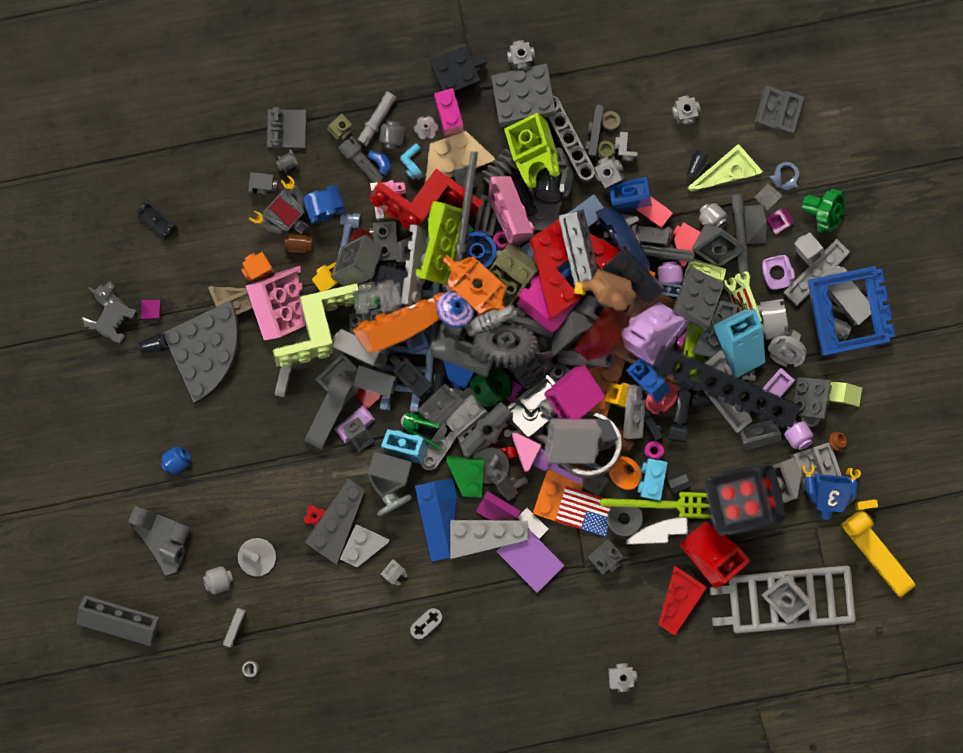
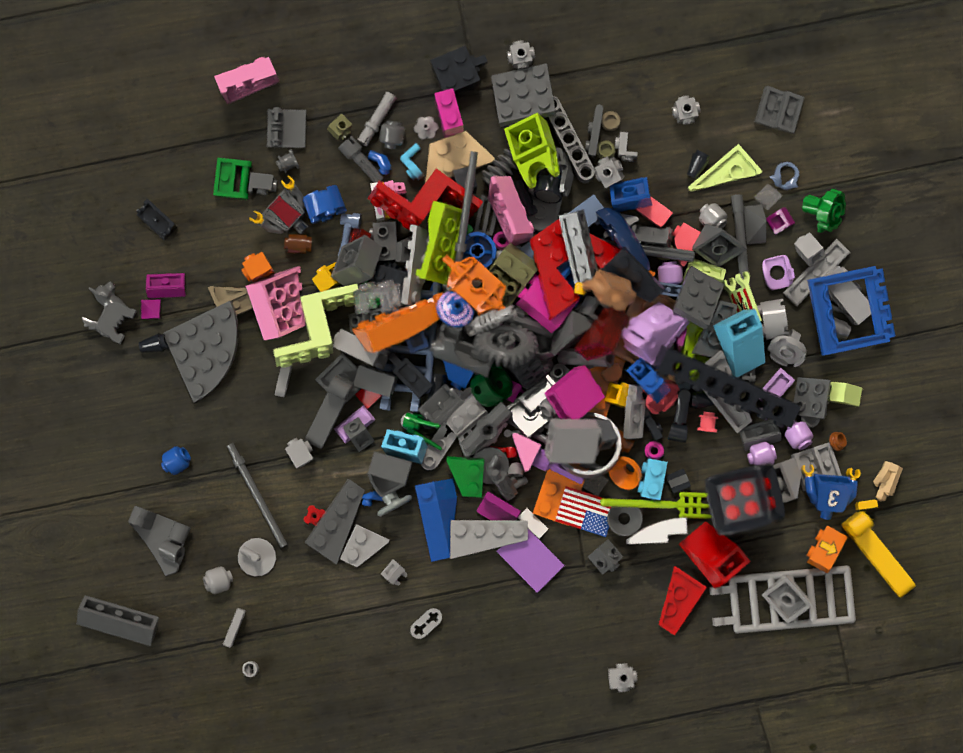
none -> magenta slope [146,273,186,298]
none -> green plate [213,158,252,200]
none -> bright pink wedge [214,57,279,104]
none -> dark grey bar [227,443,287,548]
none -> light grey brick [285,438,314,469]
none -> blue arm [362,491,383,506]
none -> light grey hinge [508,462,524,477]
none -> coral brick [697,412,718,433]
none -> lavender head [747,442,777,466]
none -> orange brick [806,526,847,573]
none -> tan rock [873,461,903,501]

